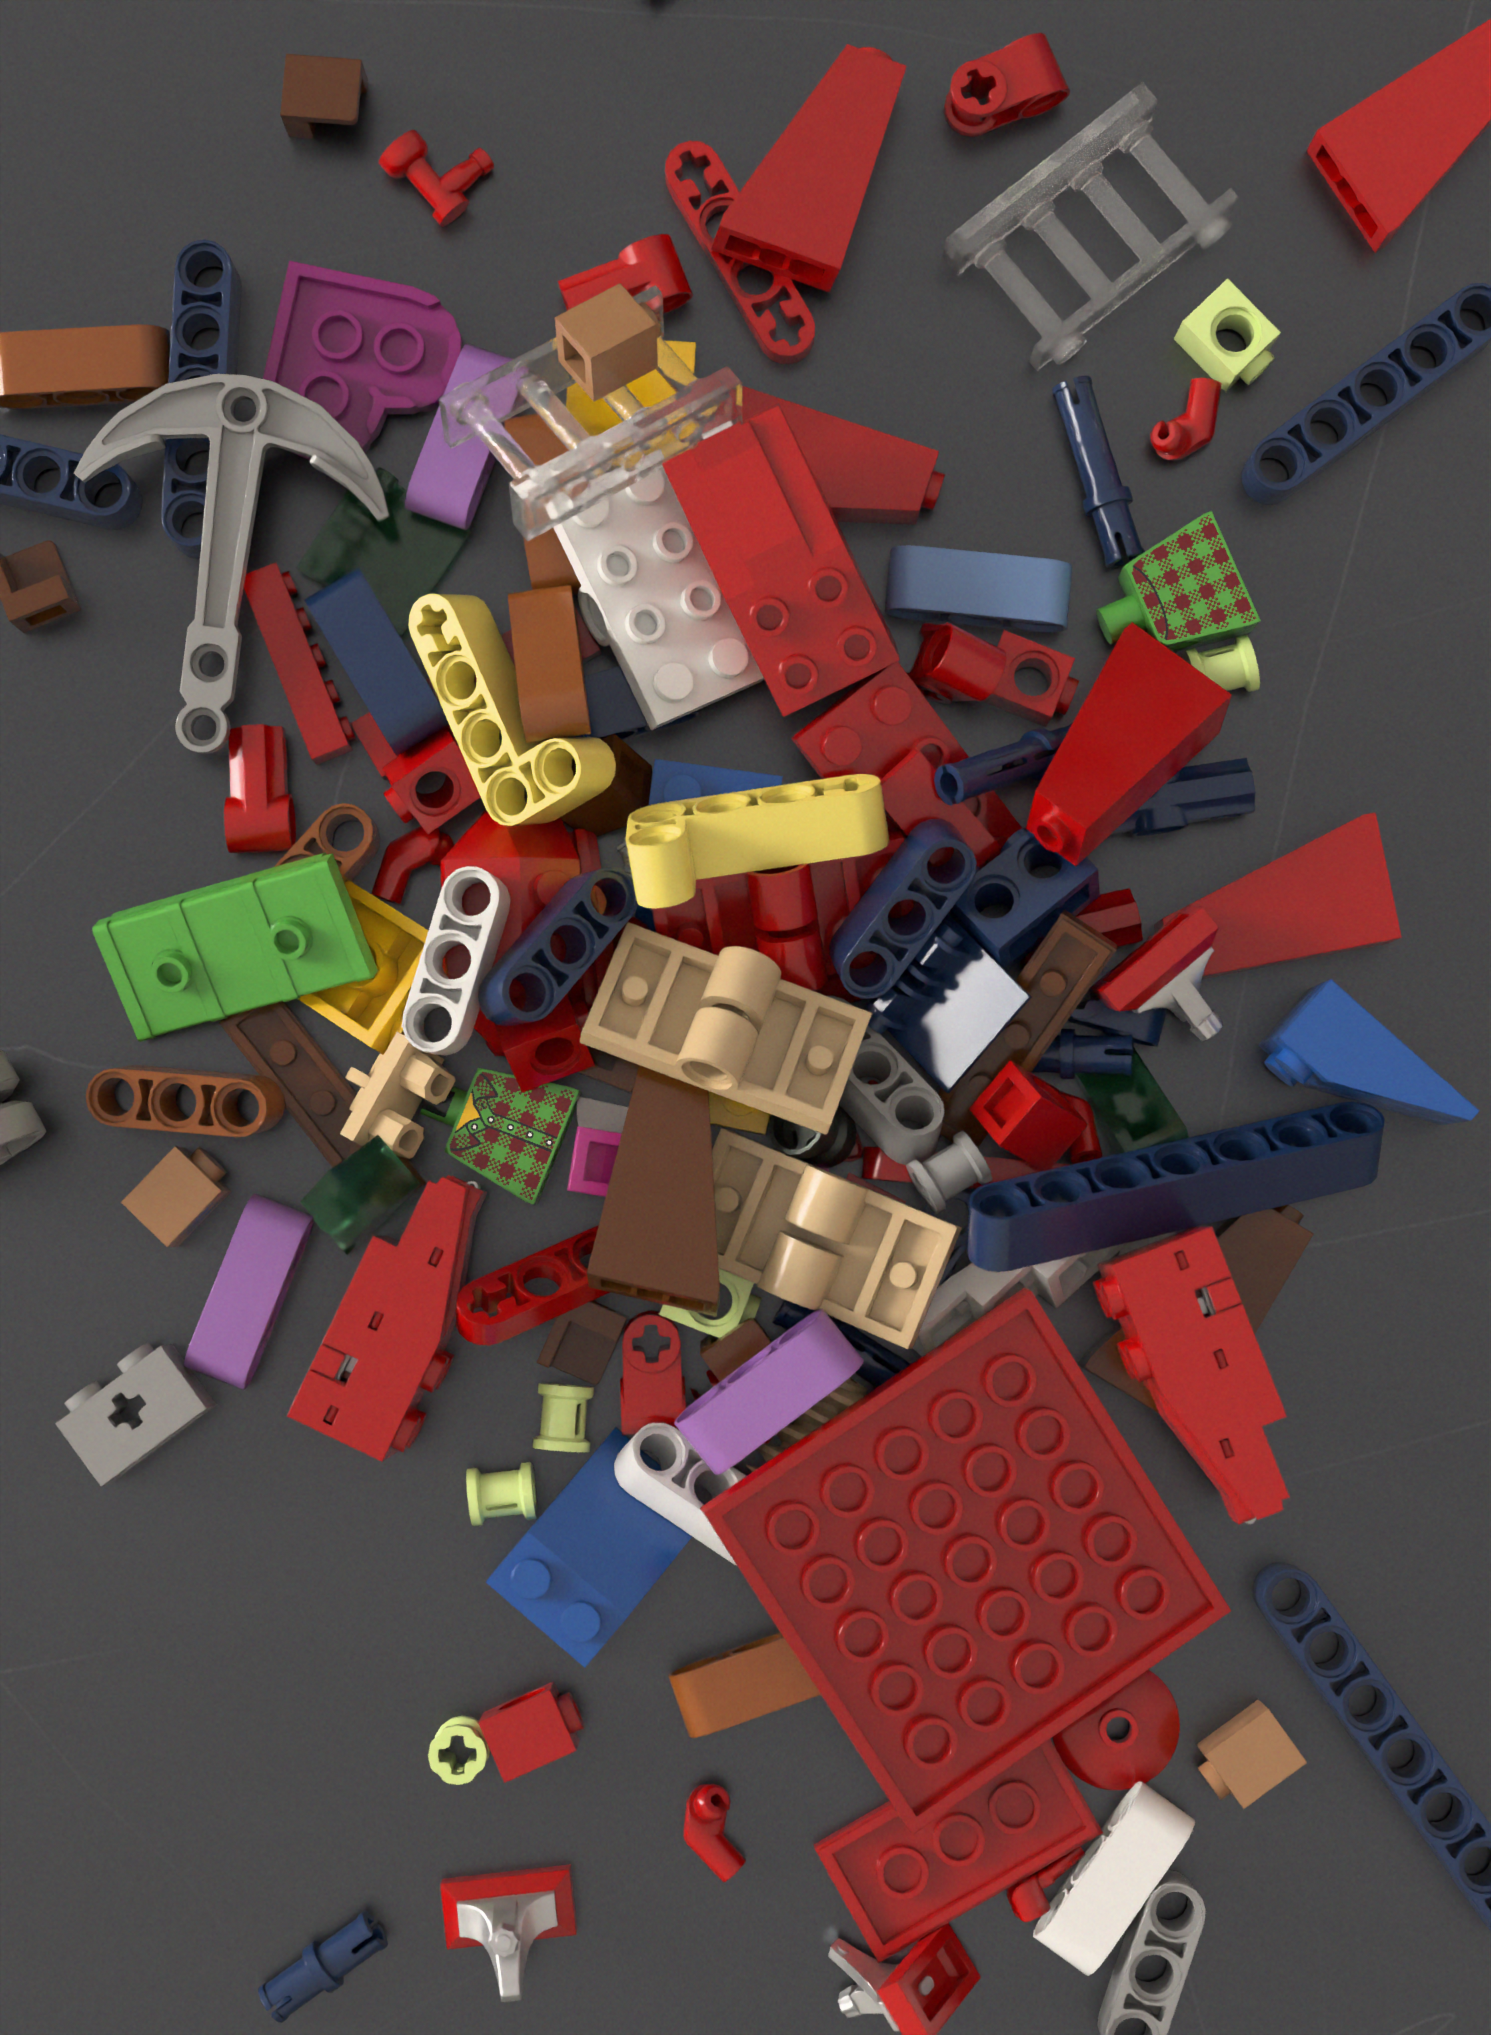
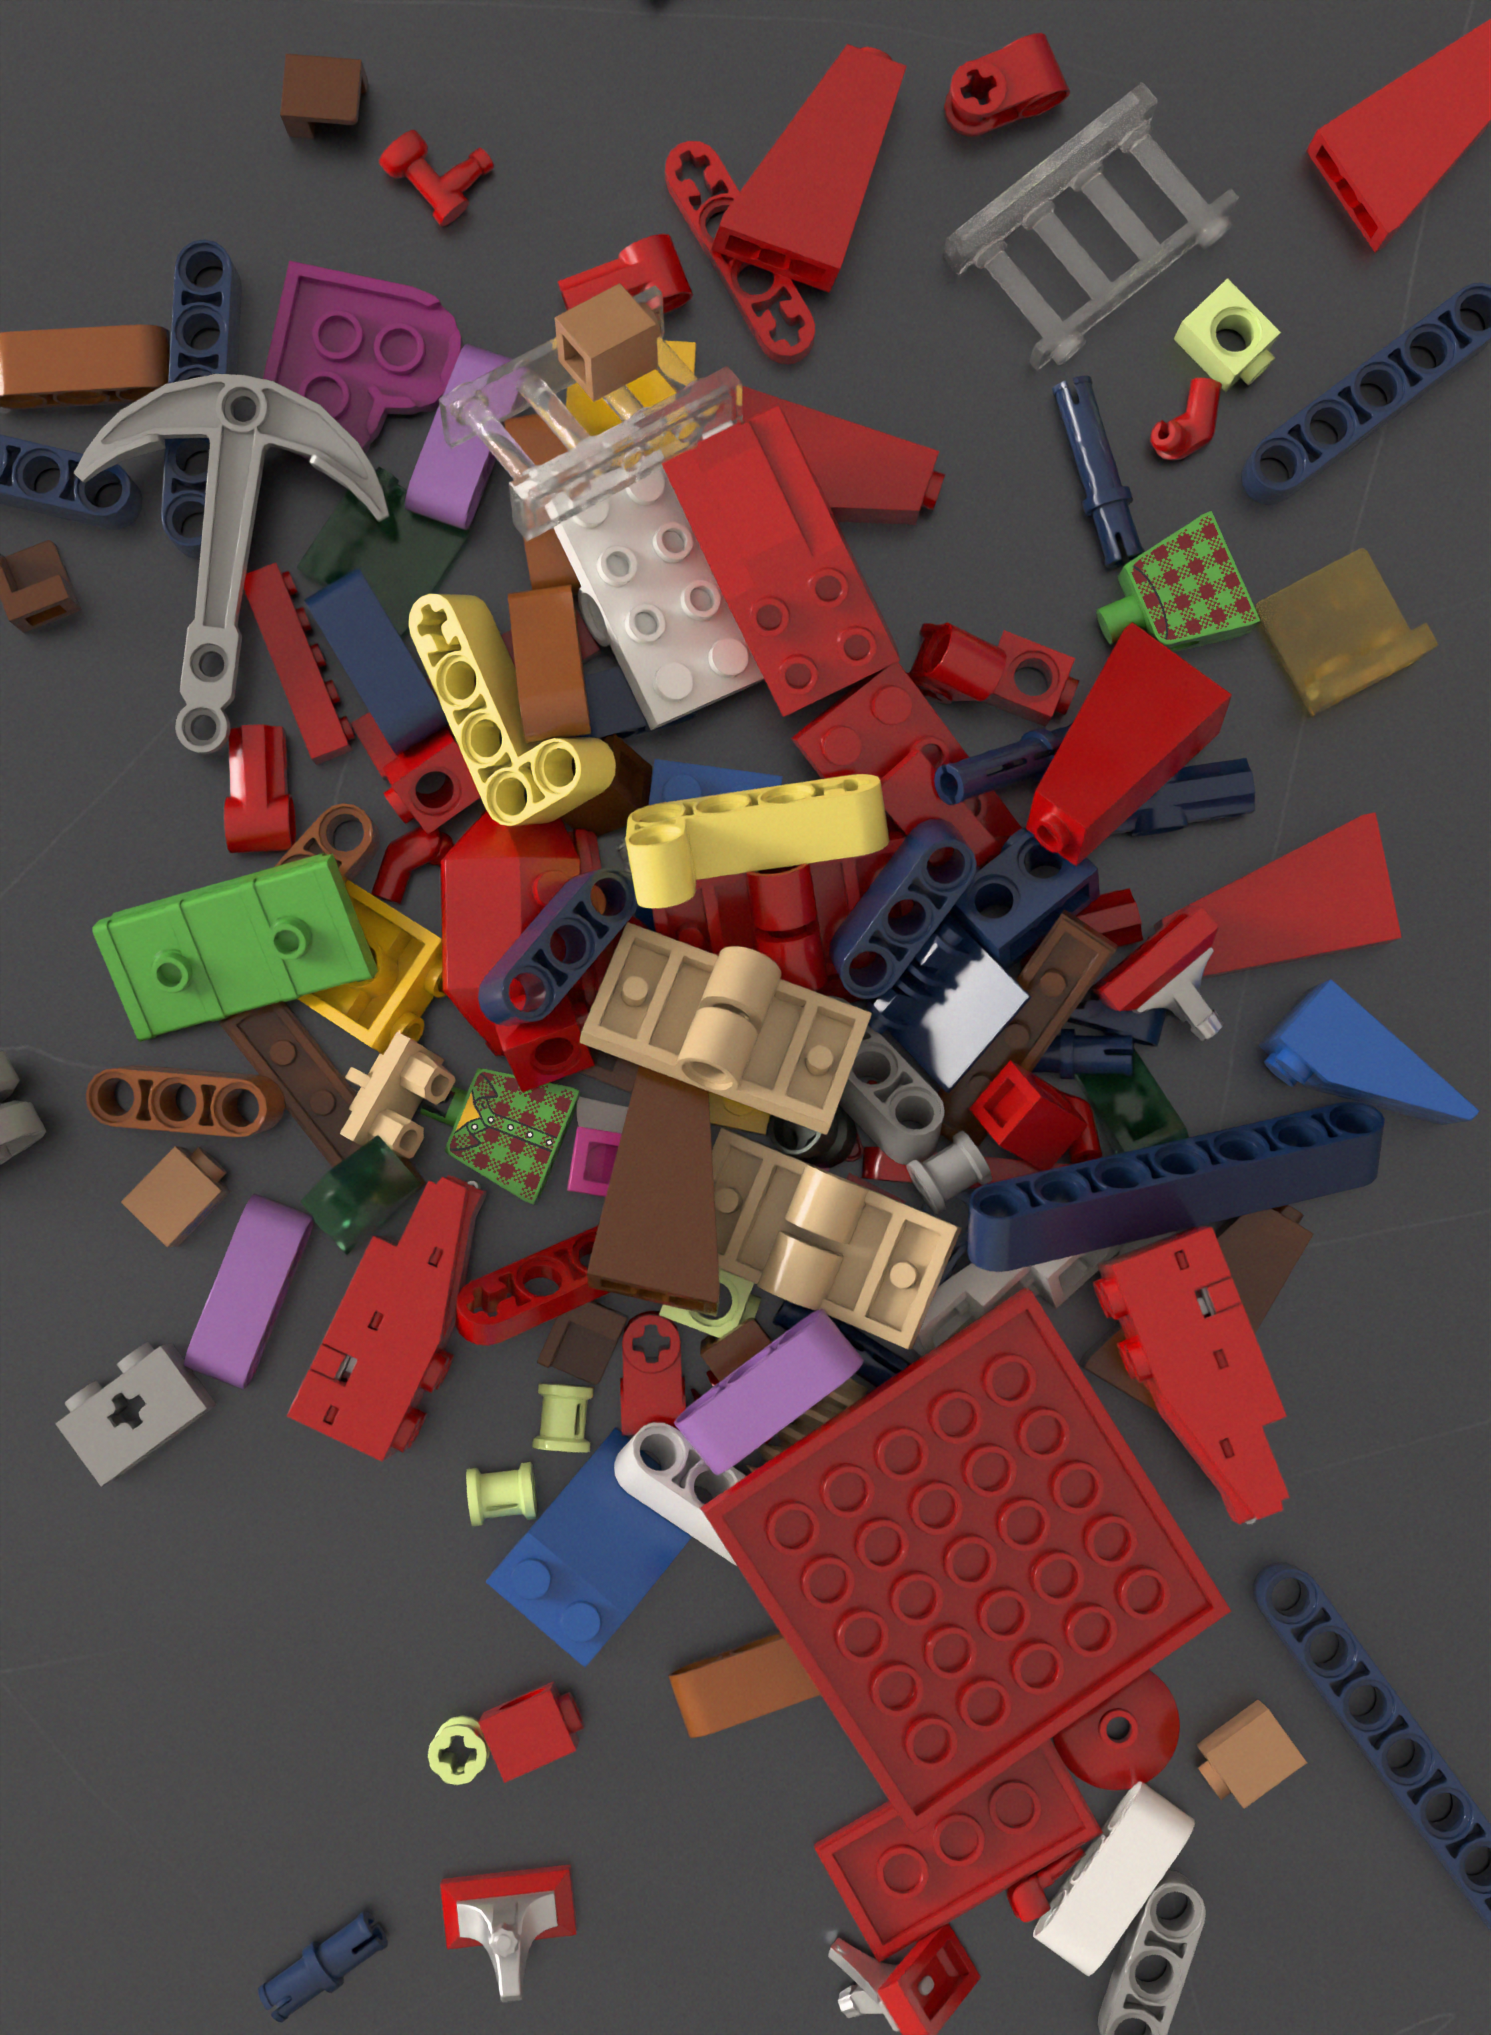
white beam [402,866,511,1056] -> none
red arm [683,1784,746,1883] -> none
medium blue beam [885,545,1073,633] -> none
yellowish green bush [1183,635,1260,692] -> none
none -> clear yellow bracket [1255,548,1438,717]

